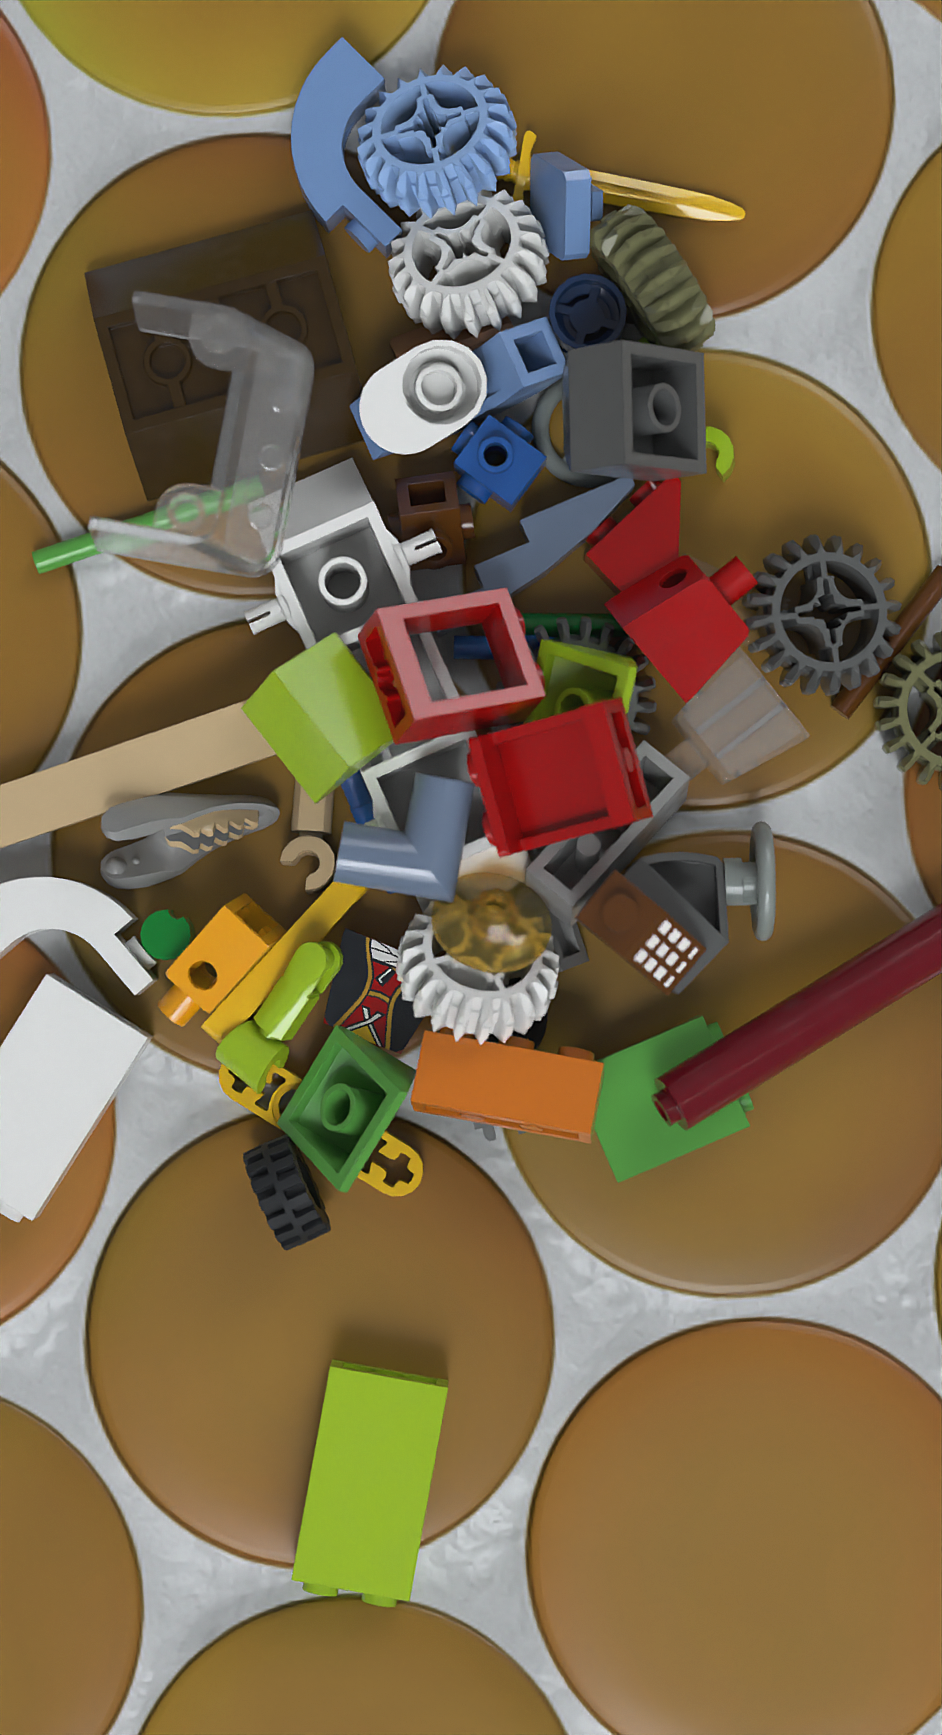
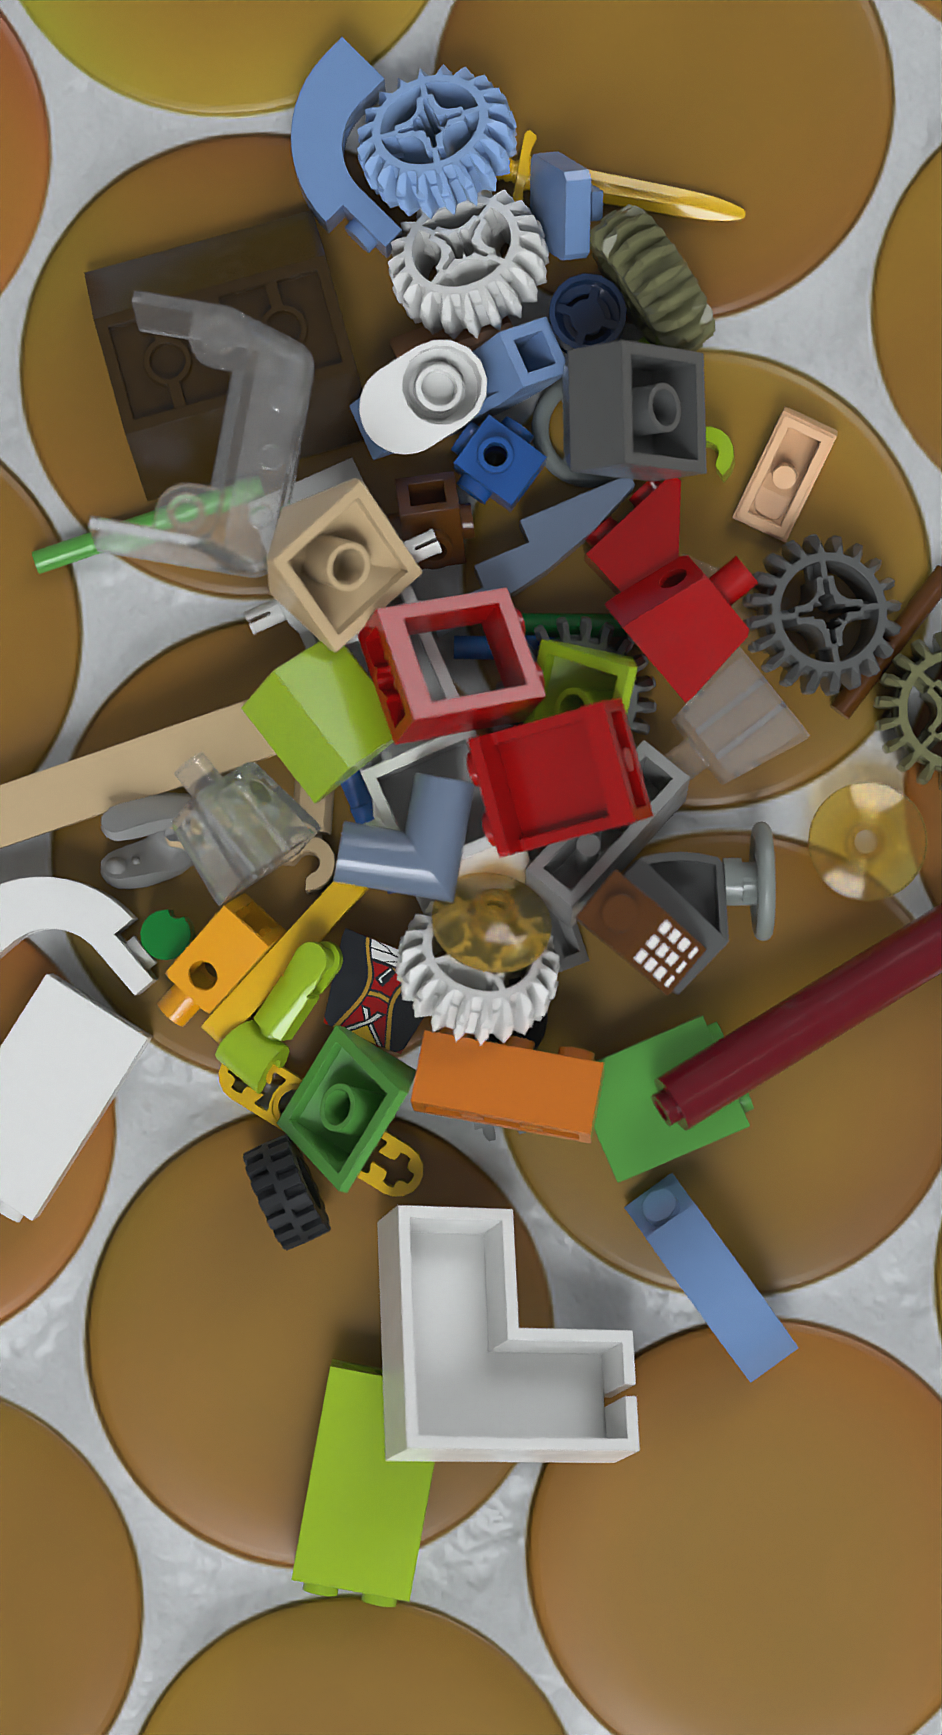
none -> clear torso [172,752,322,906]
none -> tan slope [266,478,423,652]
none -> white piece [377,1205,640,1463]
none -> medium blue arch [624,1173,799,1383]
none -> light nougat slope [732,407,838,543]
none -> clear yellow dish [808,782,928,901]

